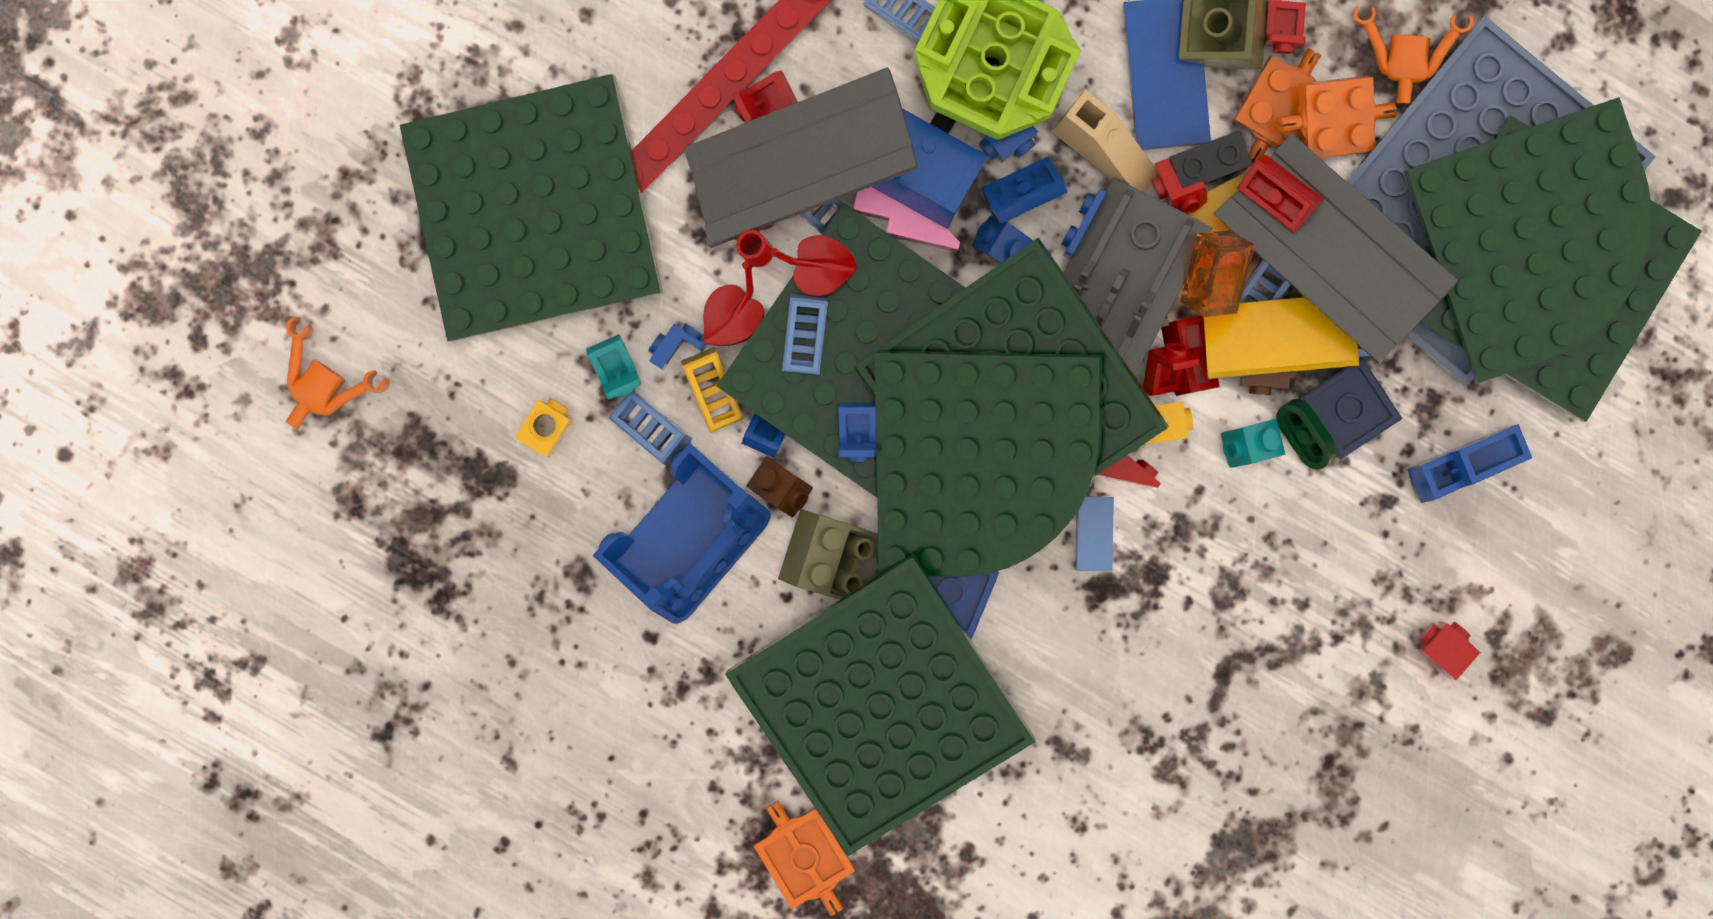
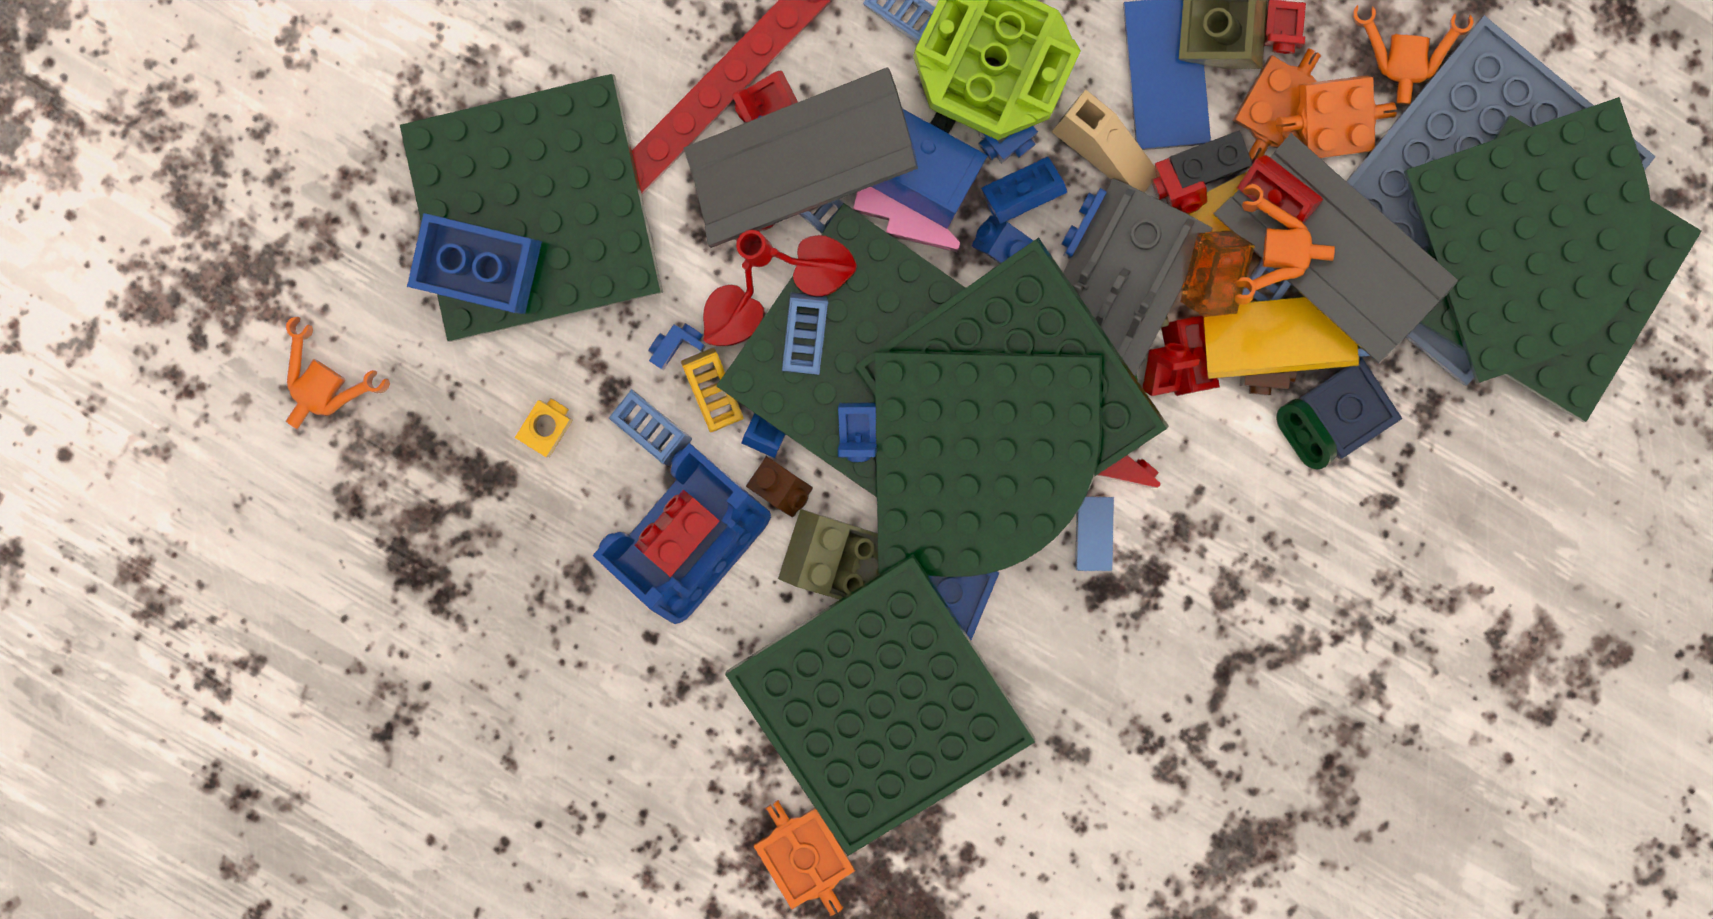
teal bracket [586,334,641,399] -> none
yellow brick [1143,401,1193,445] -> none
teal bracket [1221,419,1286,468] -> none
blue slope [1407,424,1532,503] -> none
red brick [1416,621,1481,680] -> none
none -> blue brick [407,213,542,314]
none -> red brick [634,490,719,577]
none -> orange piece [1234,184,1335,305]

